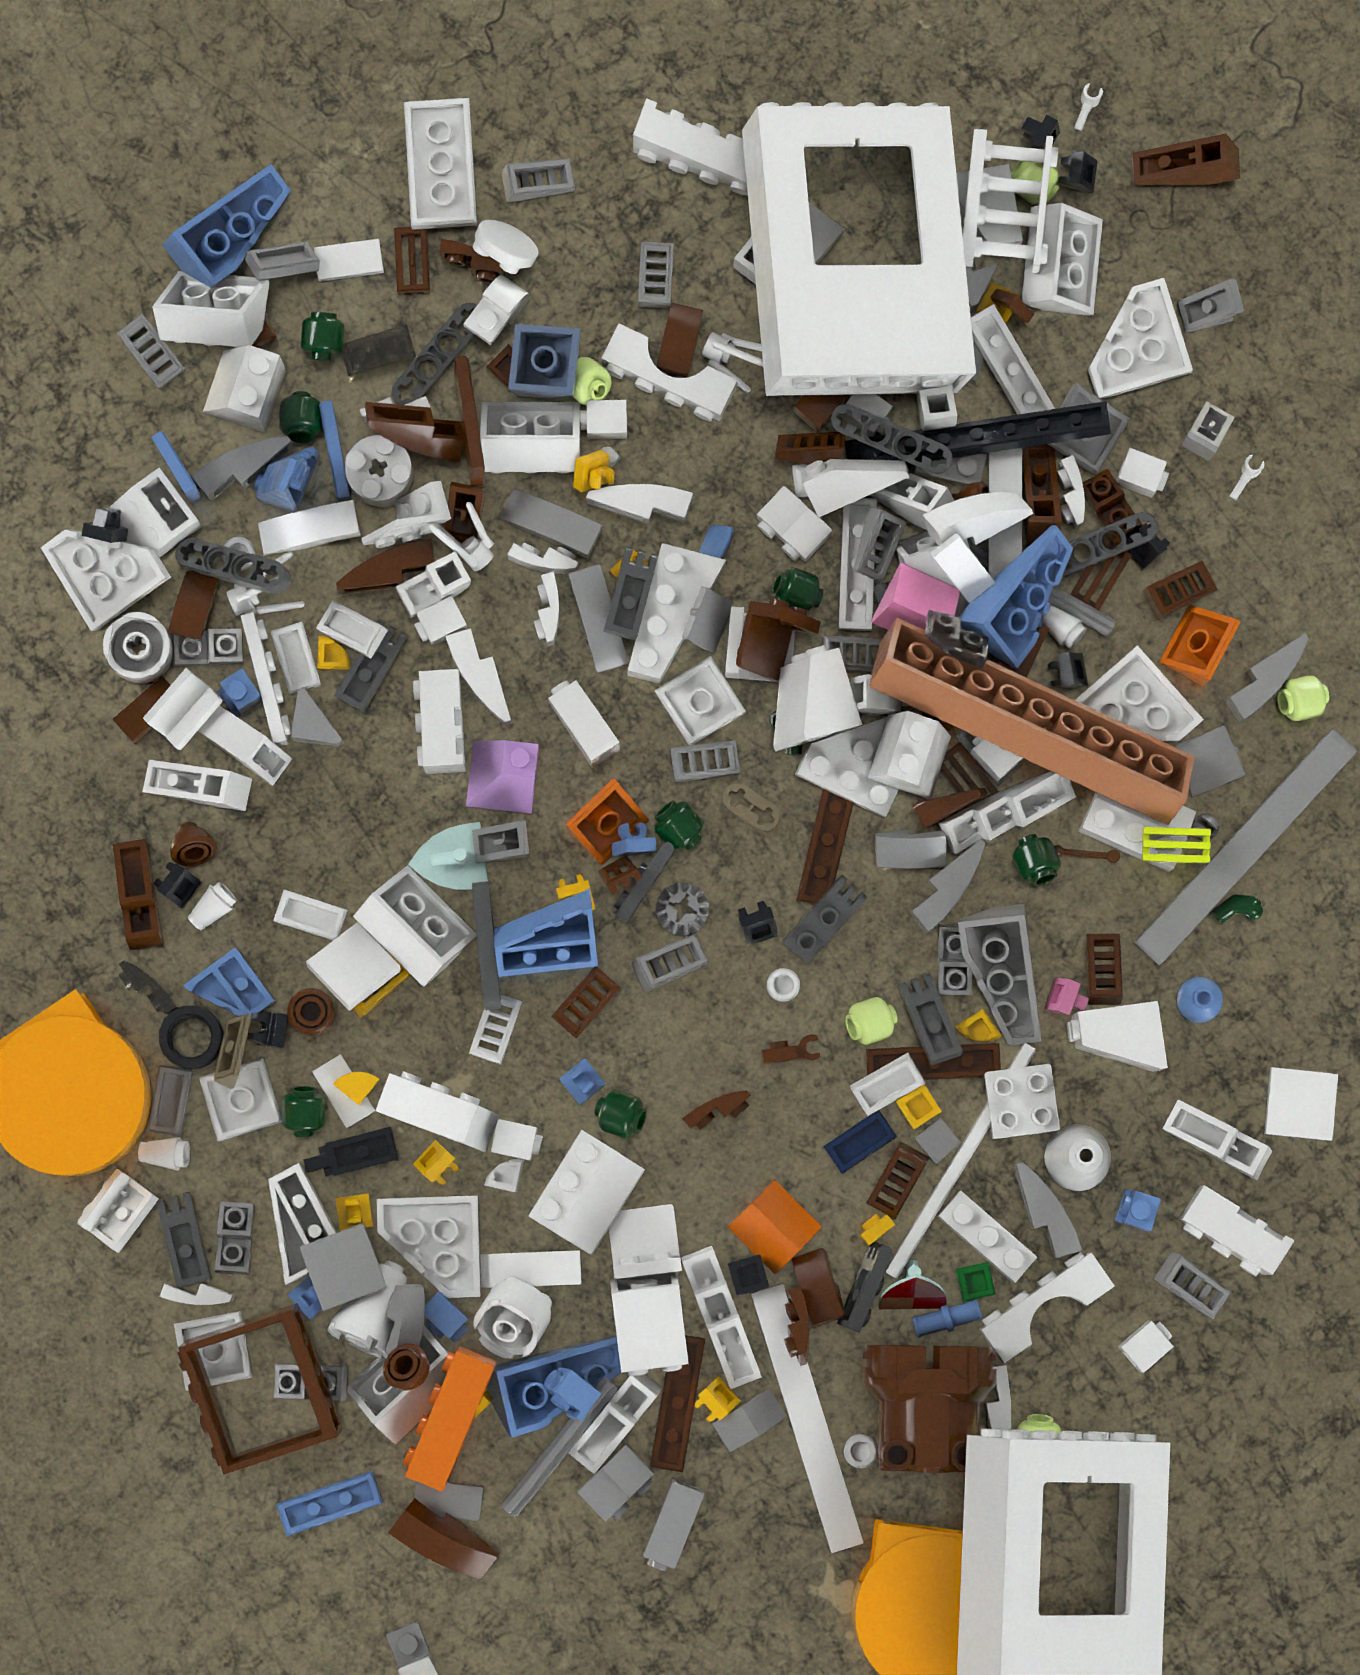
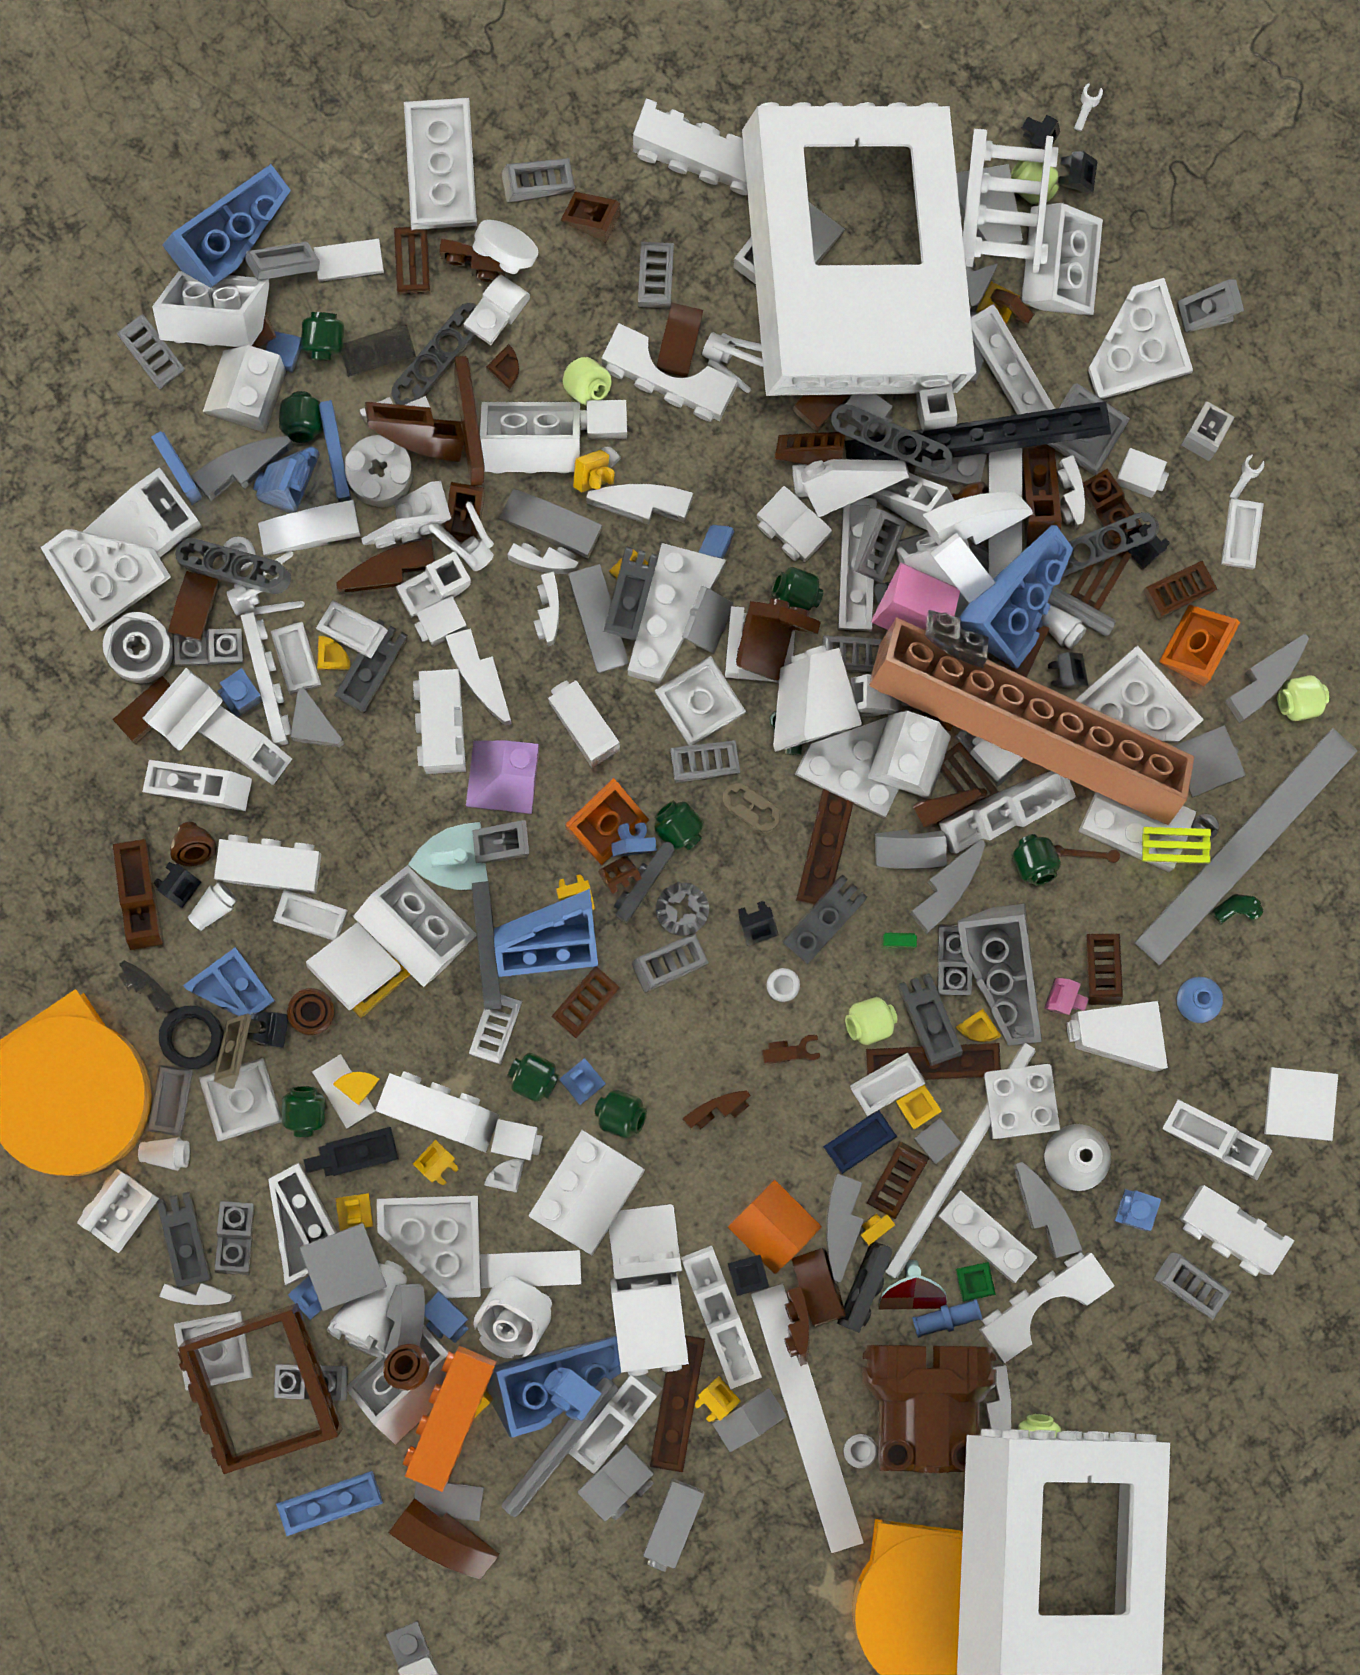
black tile [81,507,128,543] -> none
sand blue slope [508,324,581,399] -> none
white brick [1118,1320,1174,1373] -> none
reddish brown slope [1133,134,1240,185] -> none
none -> white brick [214,835,321,894]
none -> medium blue slope [266,331,302,373]
none -> dark green head [507,1053,560,1102]
none -> reddish brown slope [561,192,621,243]
none -> light grey slope [826,1174,864,1283]
none -> green tile [881,932,917,949]
none -> white tile [1221,499,1264,569]

